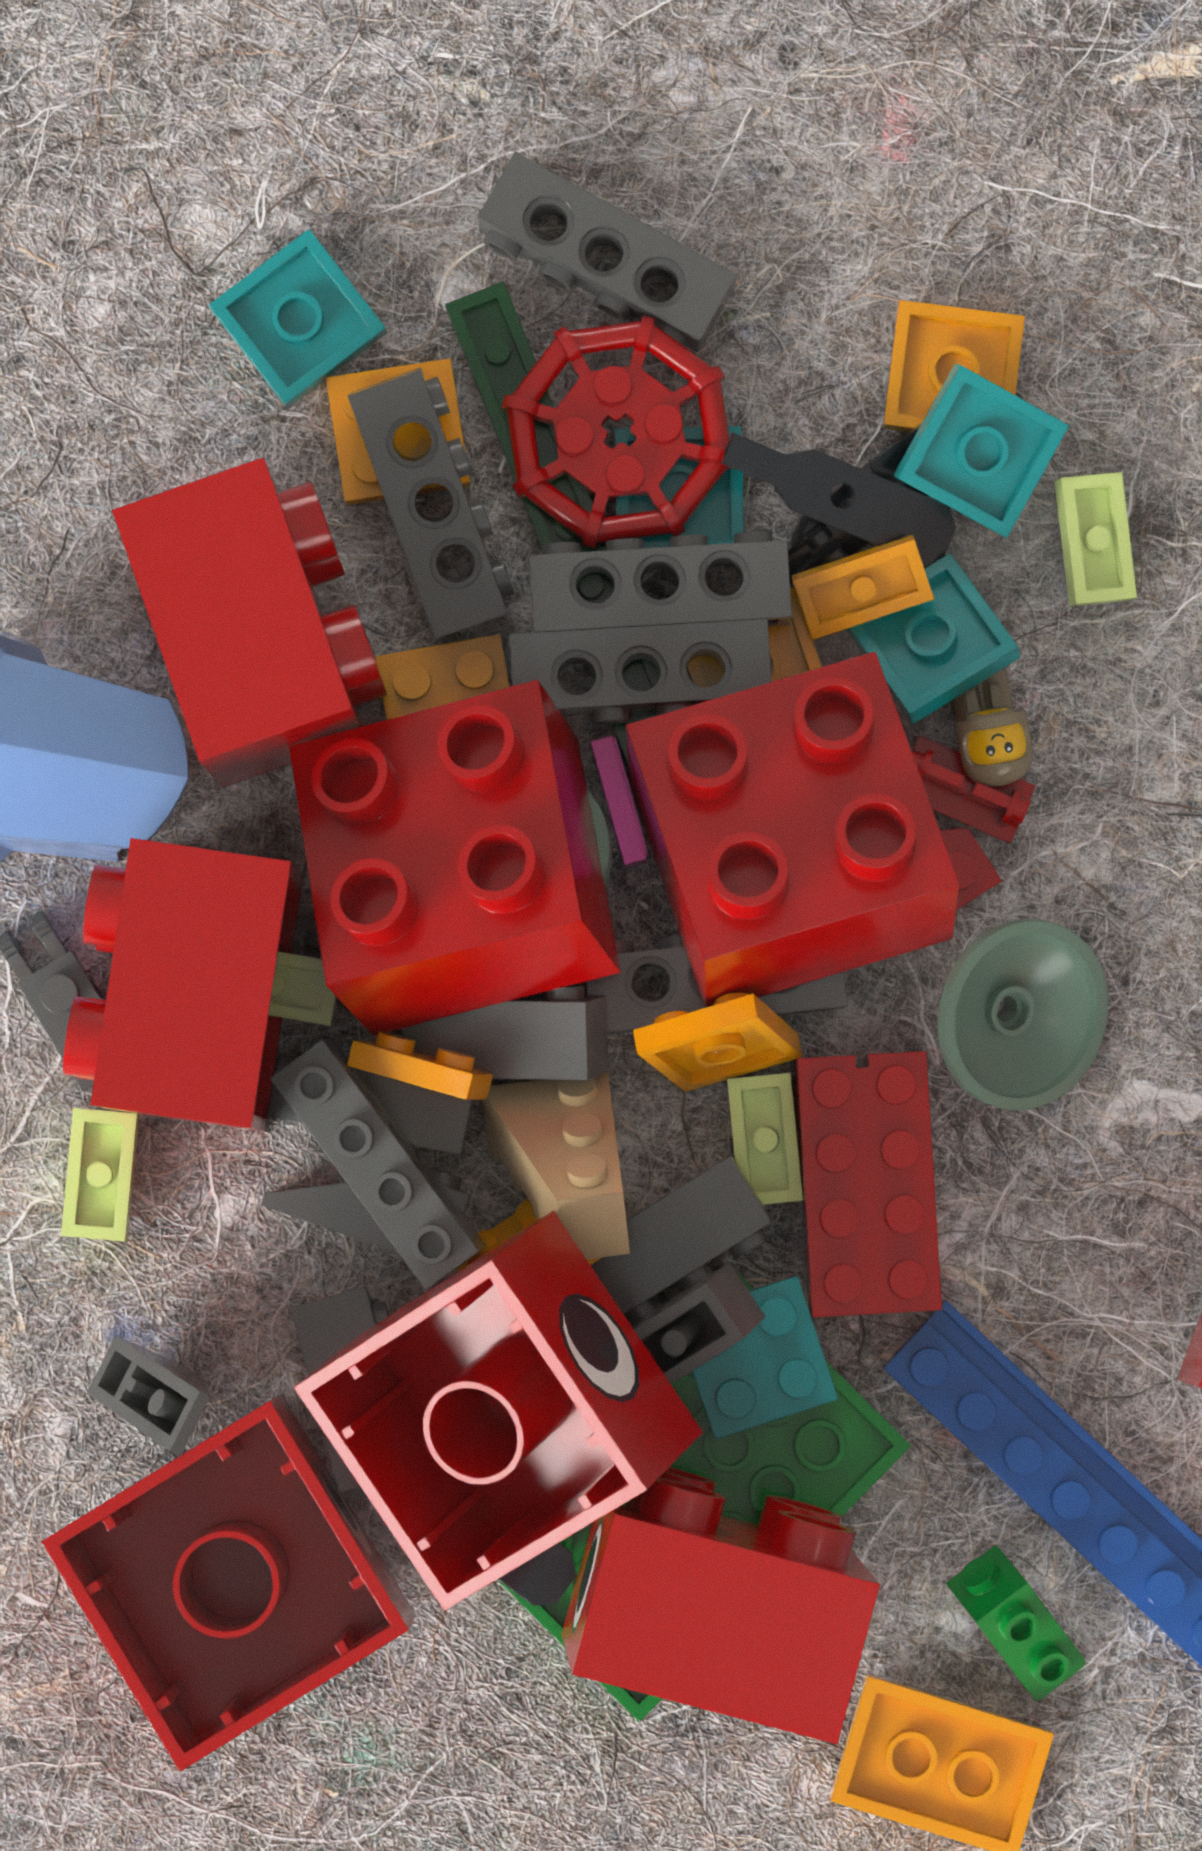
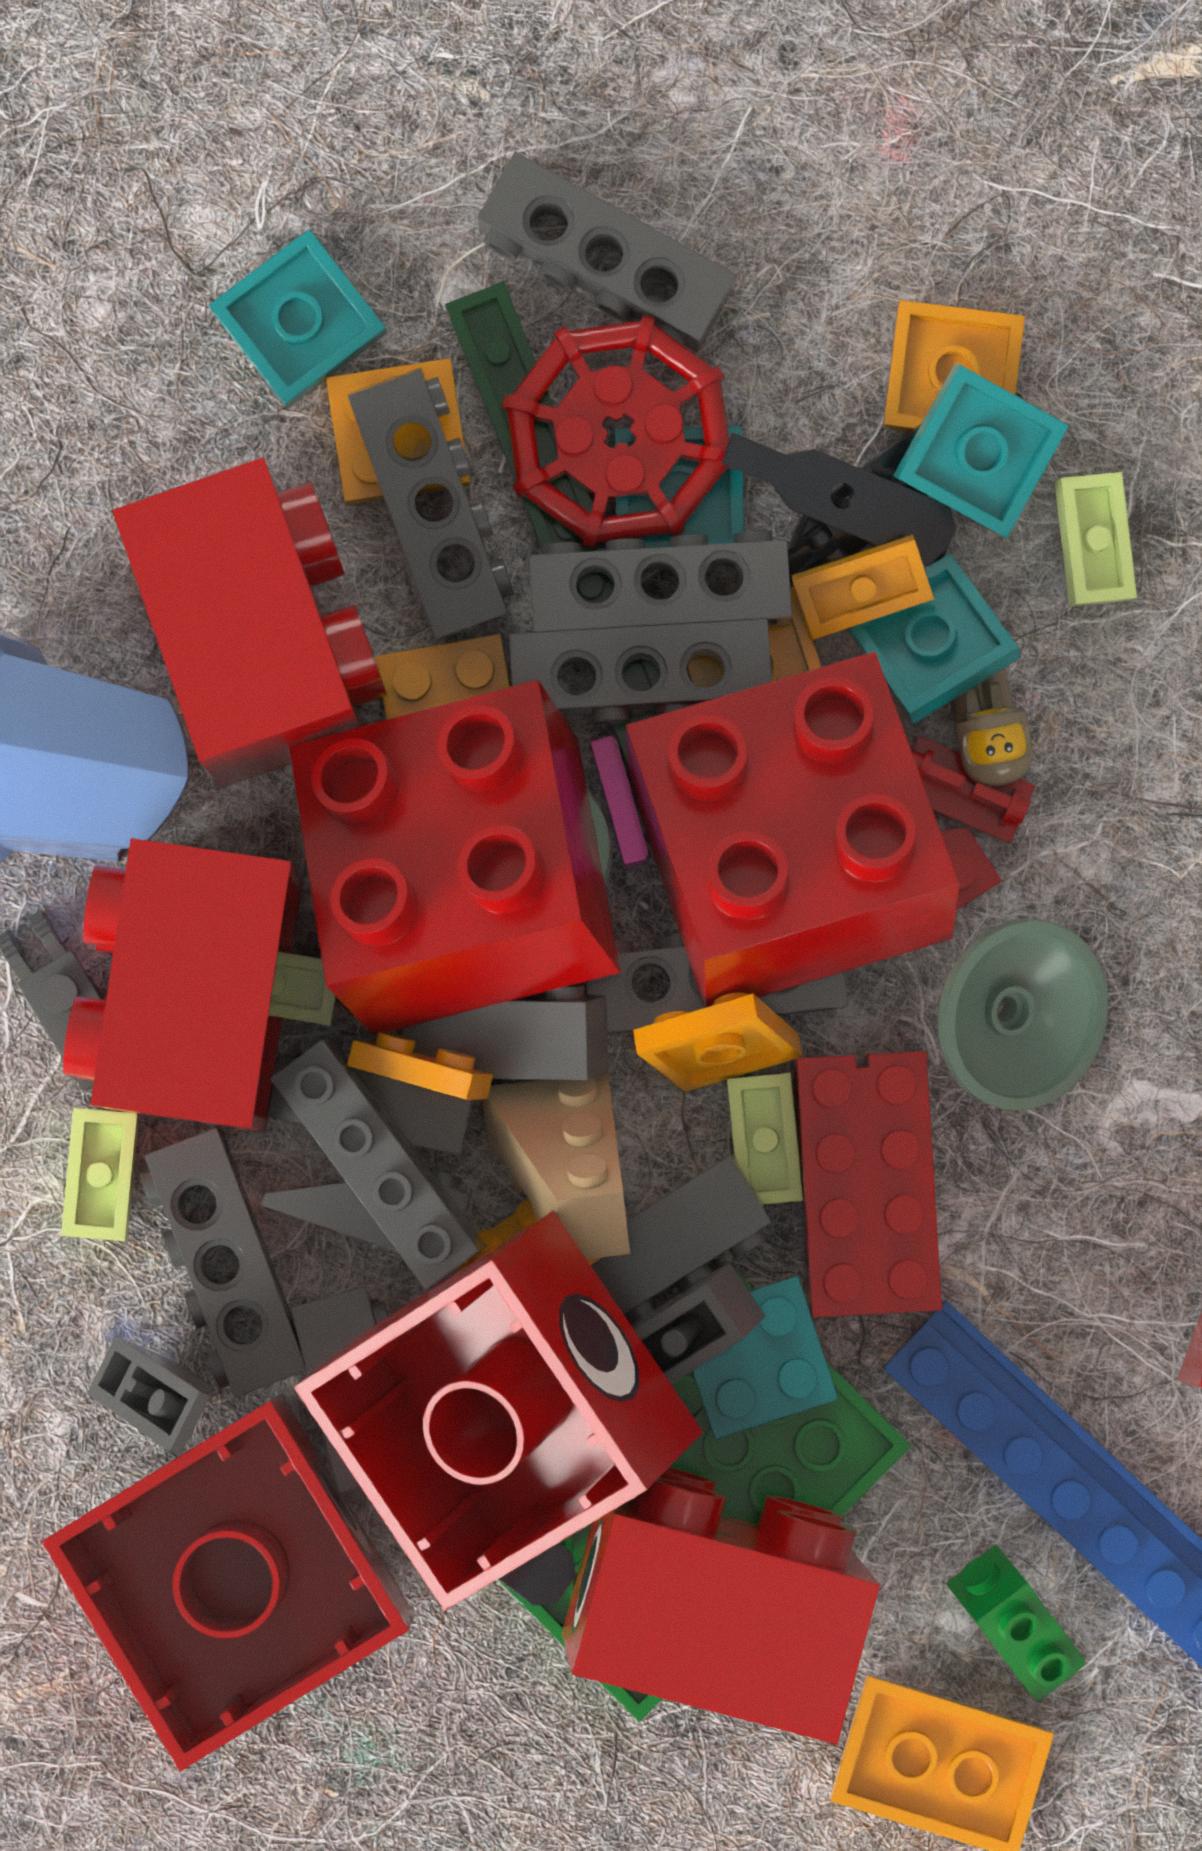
none -> dark grey brick [139,1128,307,1398]

